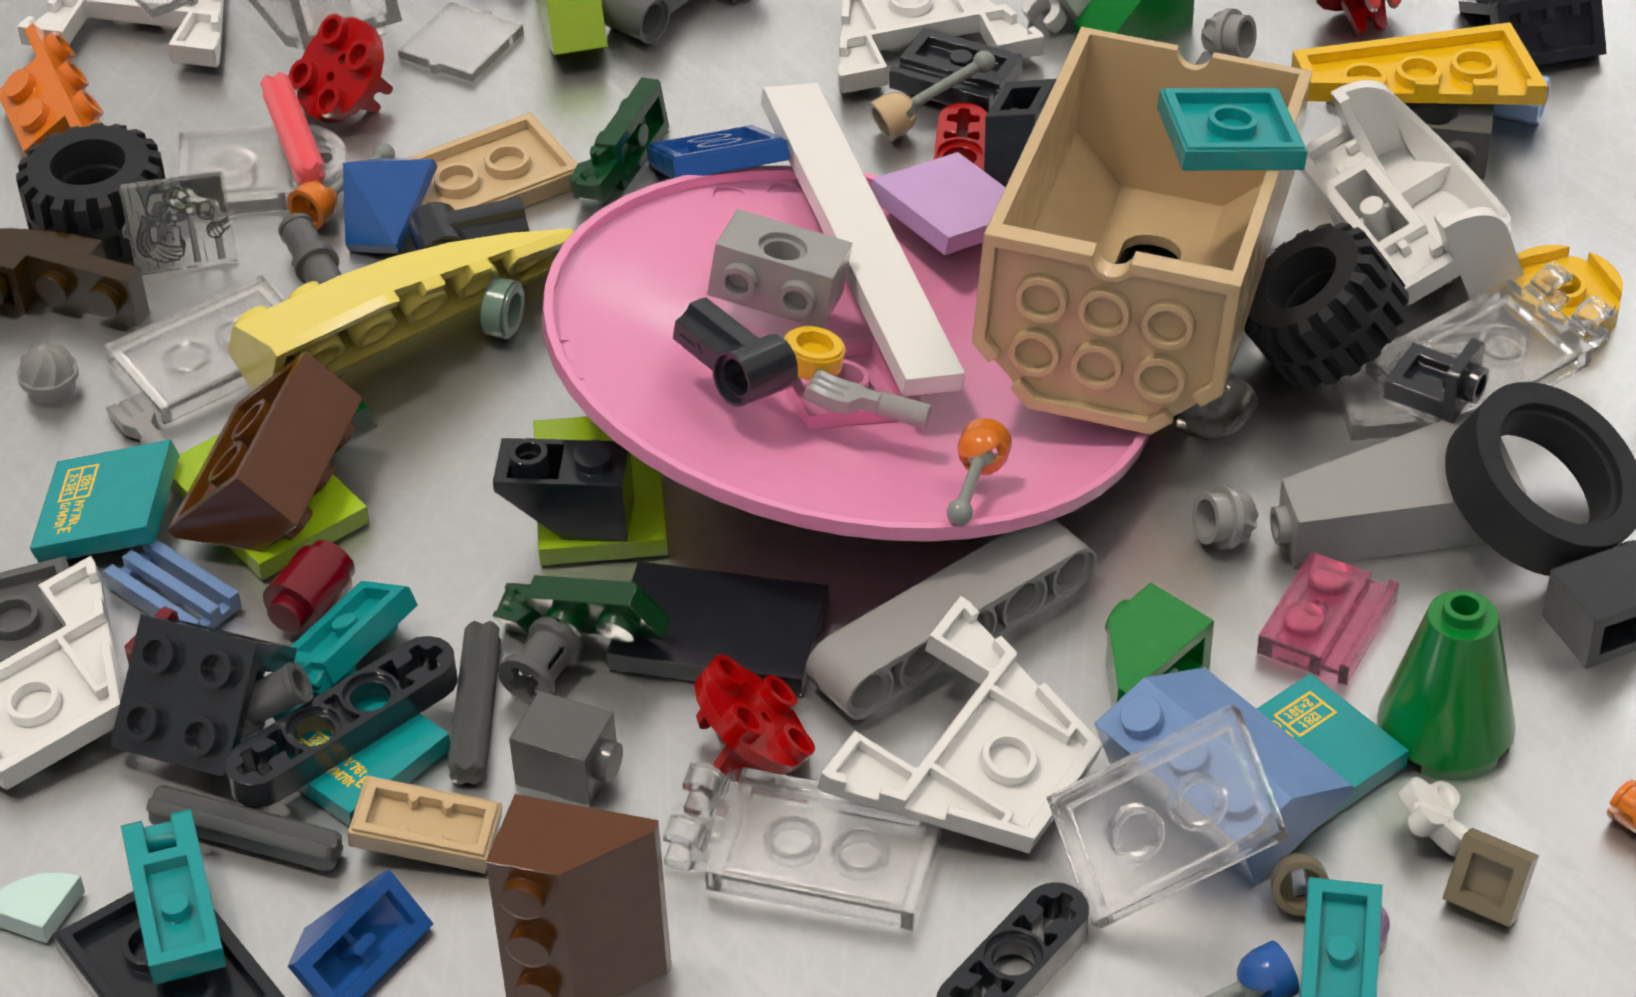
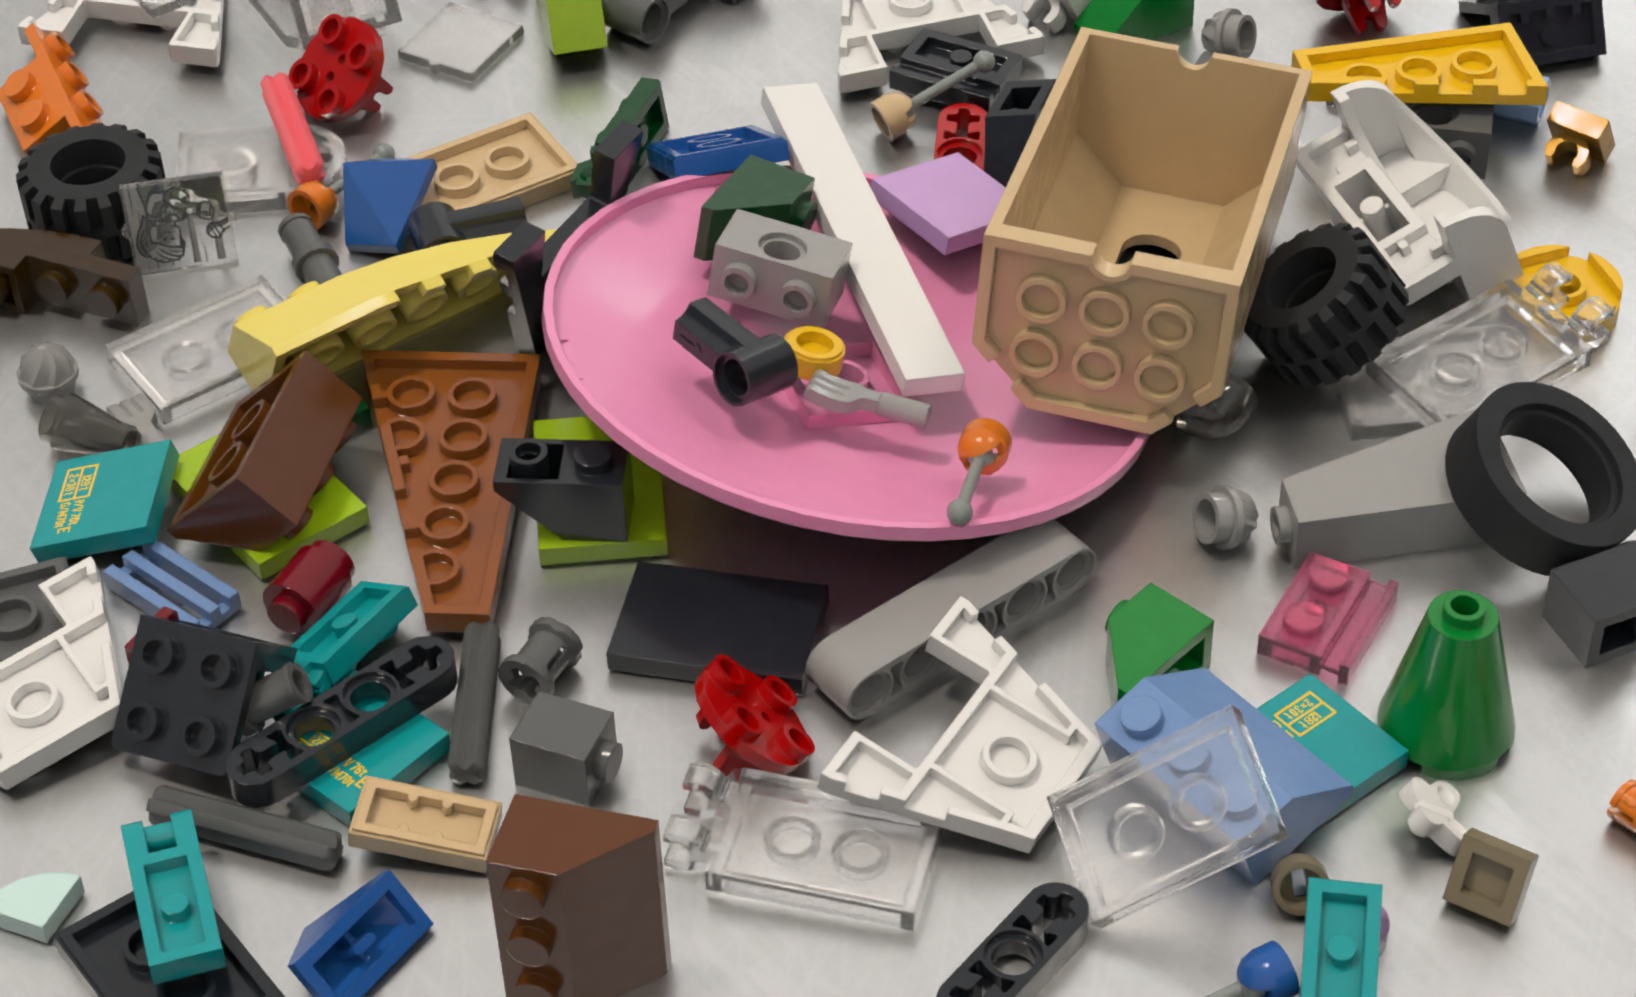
sand green tile [480,277,525,339] -> none
dark green hinge [493,575,671,643] -> none
teal tile [1157,88,1308,171] -> none
black bracket [1383,338,1489,424] -> none
none -> clear smoke cone [38,393,137,455]
none -> dark orange wing [361,350,543,632]
none -> black wing [493,120,643,354]
none -> dark green slope [693,154,817,261]
none -> pearl gold tile [1545,101,1616,177]

